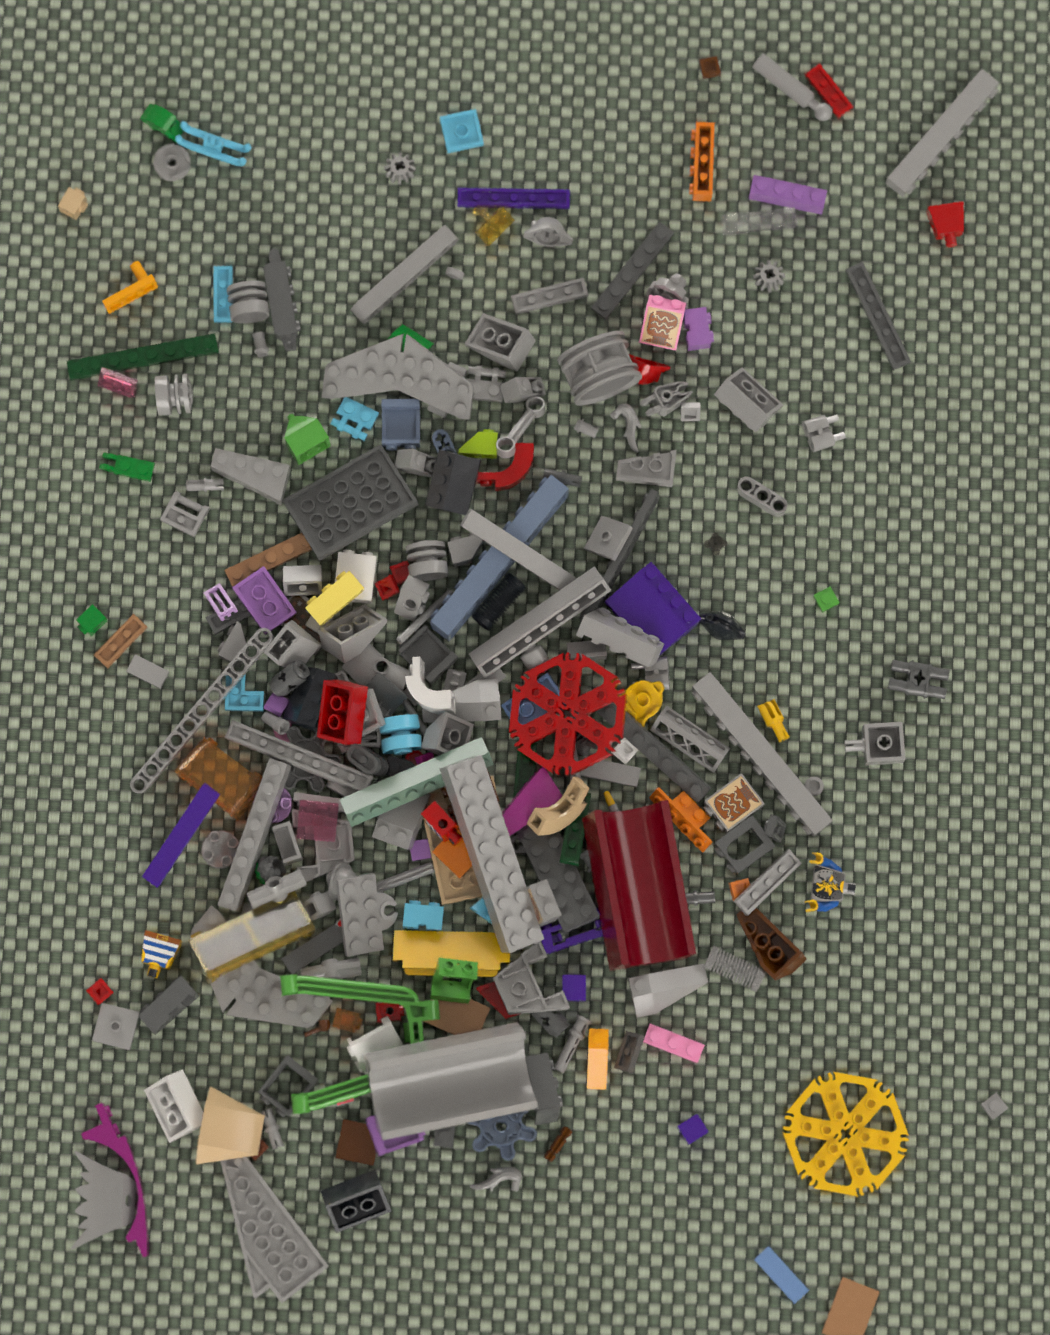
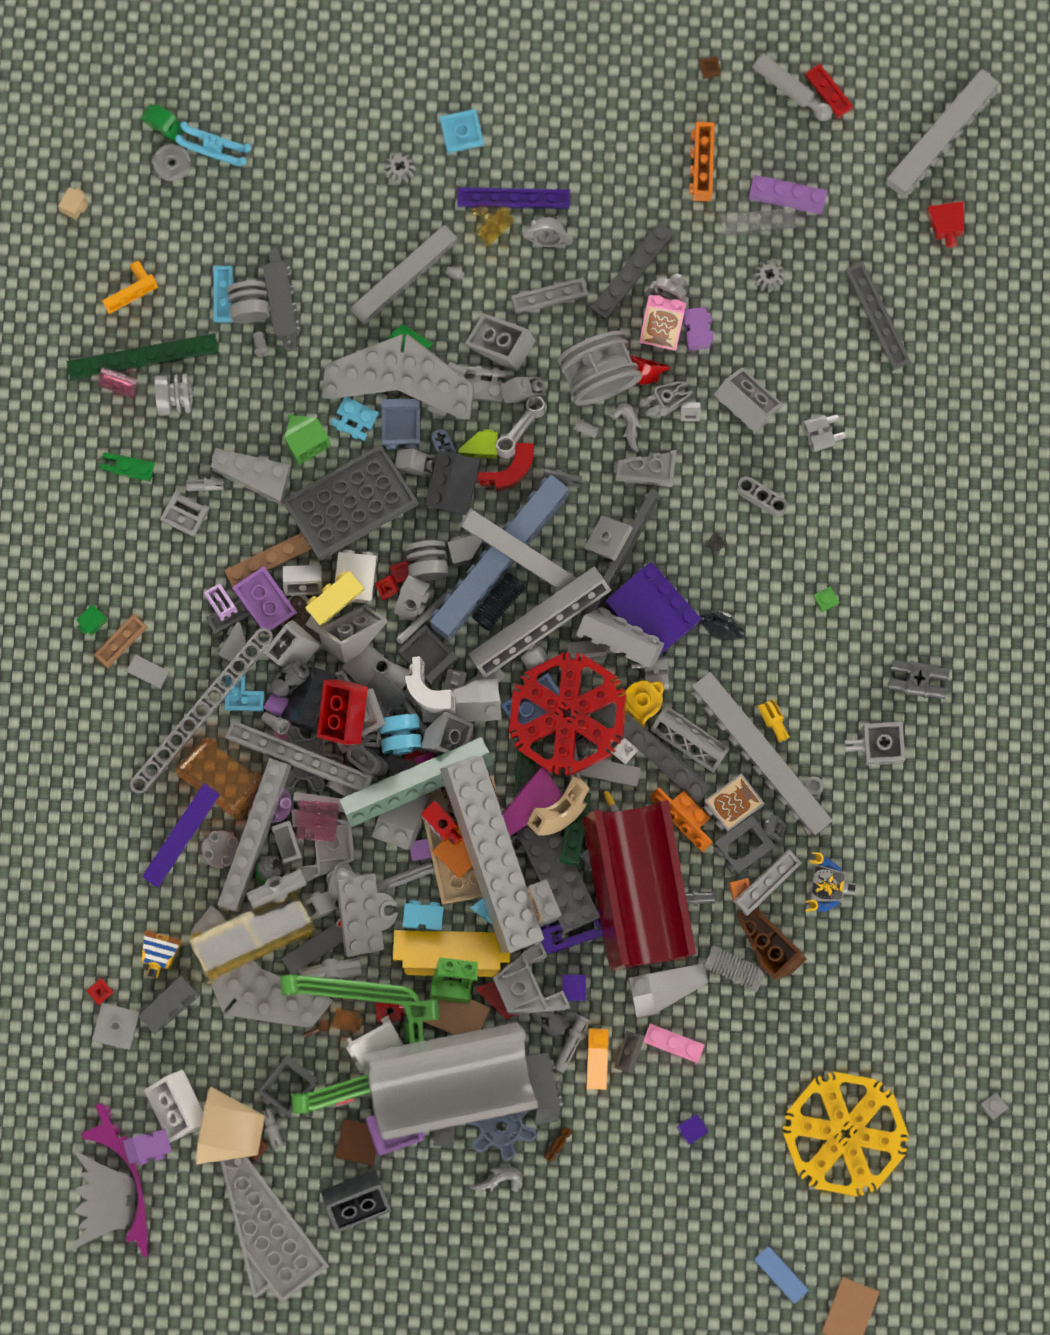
none -> medium lavender brick [123,1129,172,1166]

